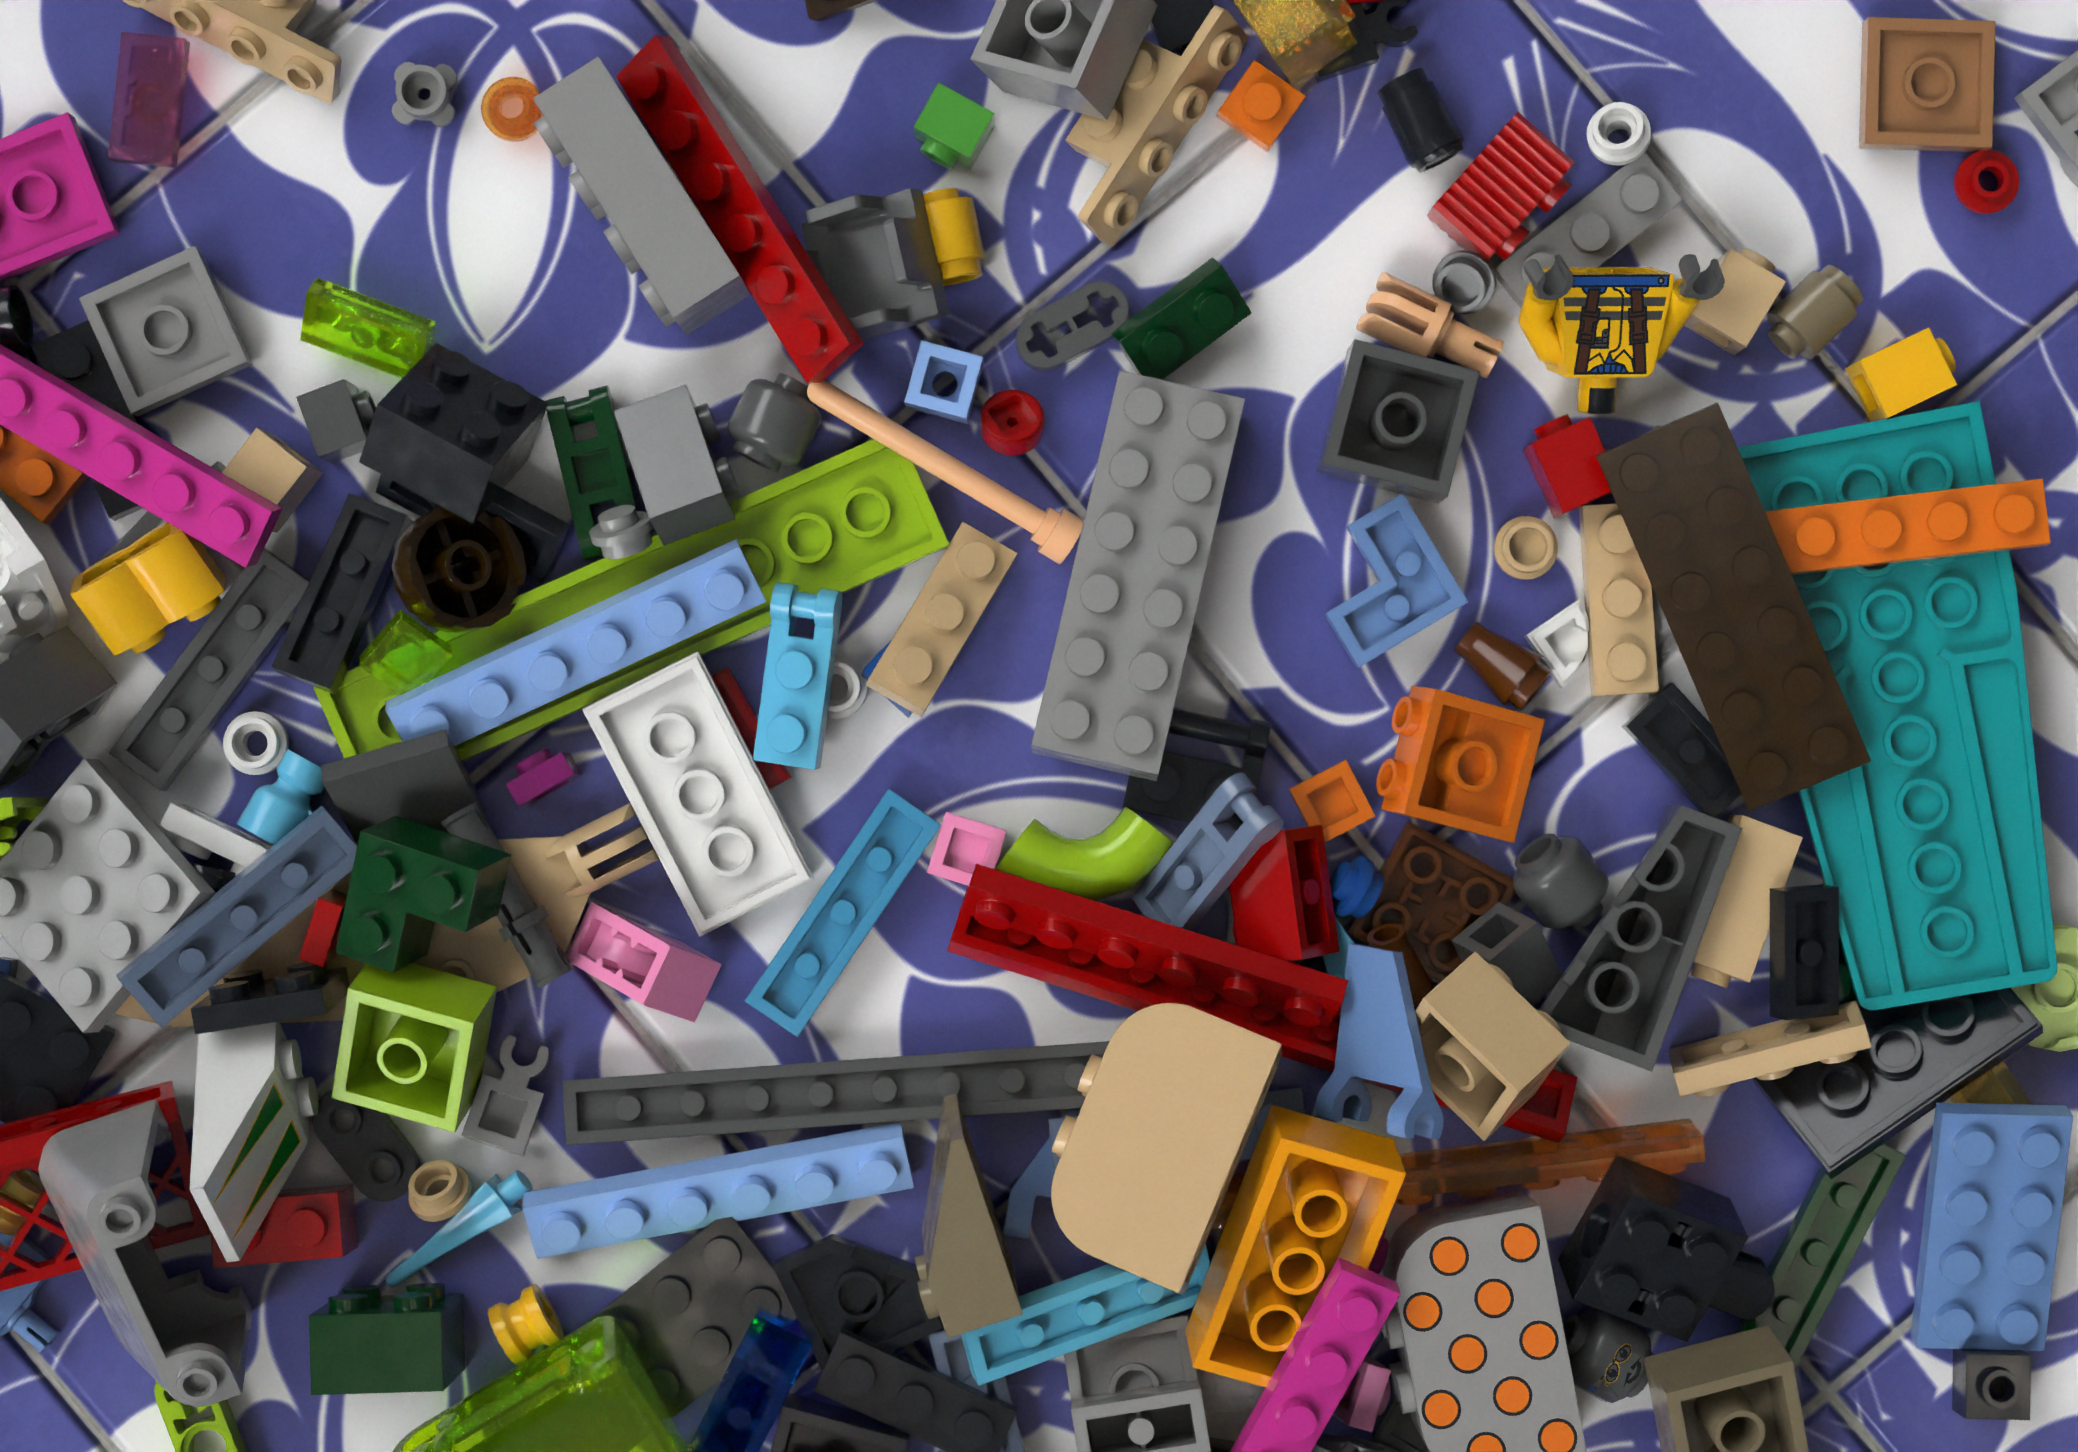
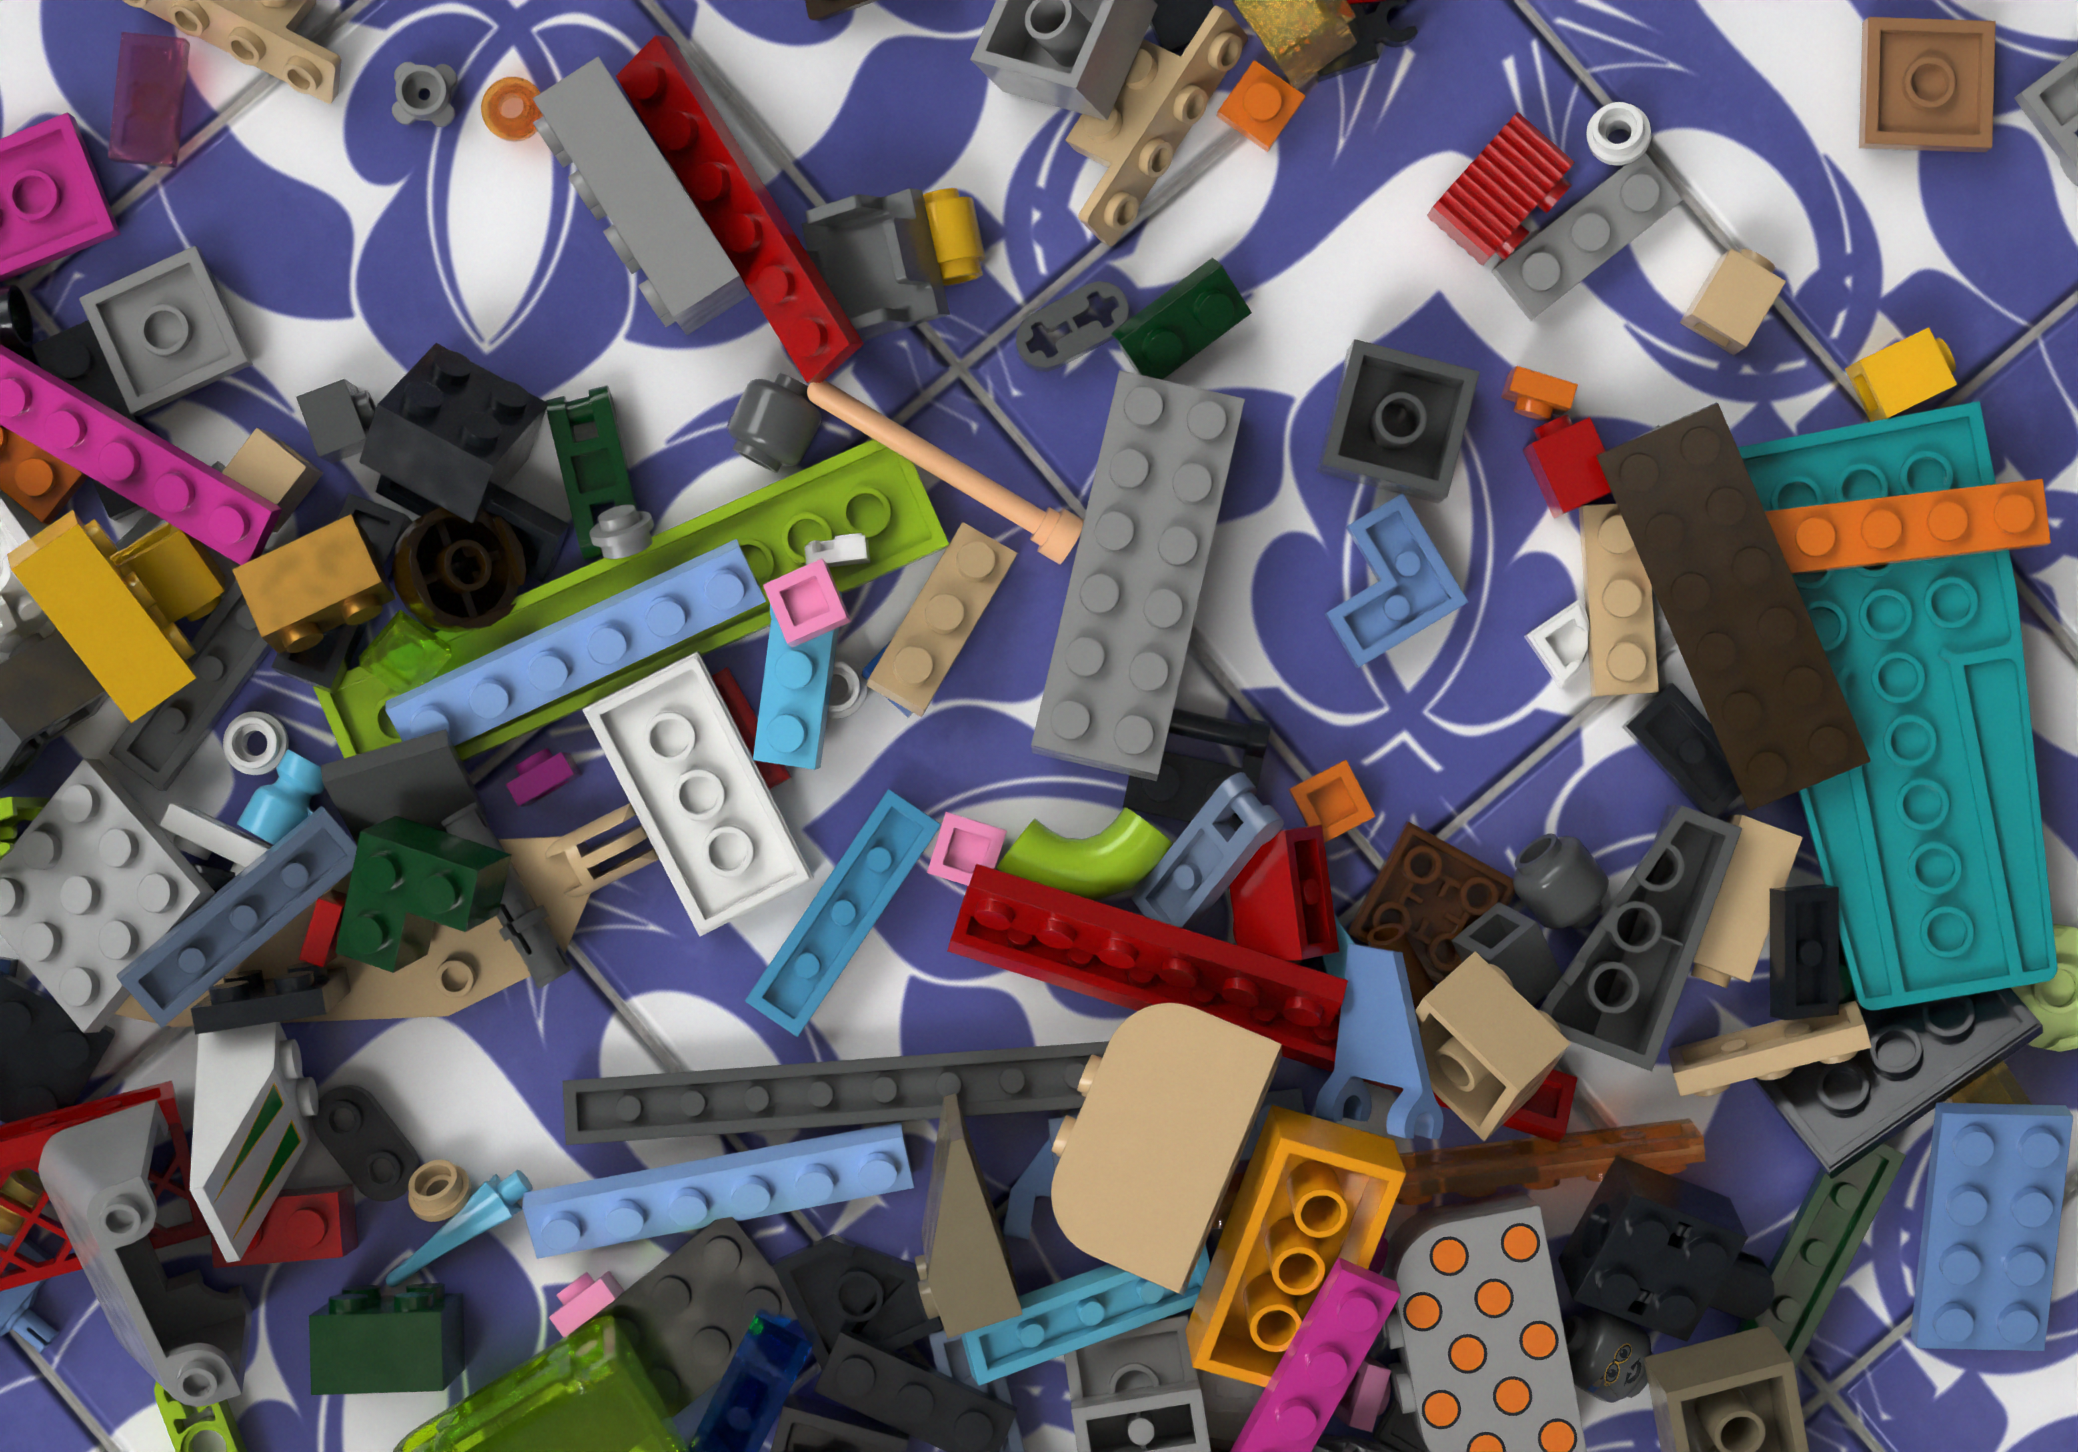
clear neon green plate [300,277,436,378] -> none
lime brick [331,963,497,1133] -> none
light grey plate [462,1035,549,1157] -> none
yellow wheel [488,1284,564,1365] -> none
bright pink arch [566,901,722,1023] -> none
brick [614,384,739,545] -> none
light blue plate [904,340,984,424] -> none
bright green plate [913,82,995,170] -> none
red tile [980,390,1044,456] -> none
blue plate [1330,856,1384,919] -> none
light nougat arm [1356,272,1504,379] -> none
orange plate [1376,686,1545,843] -> none
black piece [1378,68,1464,173] -> none
dark grey plate [1432,250,1497,314] -> none
reddish brown cone [1454,622,1552,711] -> none
tan plate [1493,516,1558,580] -> none
torso [1518,254,1725,414] -> none
dark tan brick [1767,265,1864,359] -> none
black plate [1952,1349,2031,1420] -> none
red plate [1953,150,2019,215] -> none
none -> yellow brick [7,510,196,723]
none -> pearl gold brick [232,514,396,654]
none -> bright pink plate [549,1271,624,1338]
none -> bright pink plate [763,559,851,648]
none -> white tile [805,533,870,567]
none -> orange plate [1501,366,1578,421]

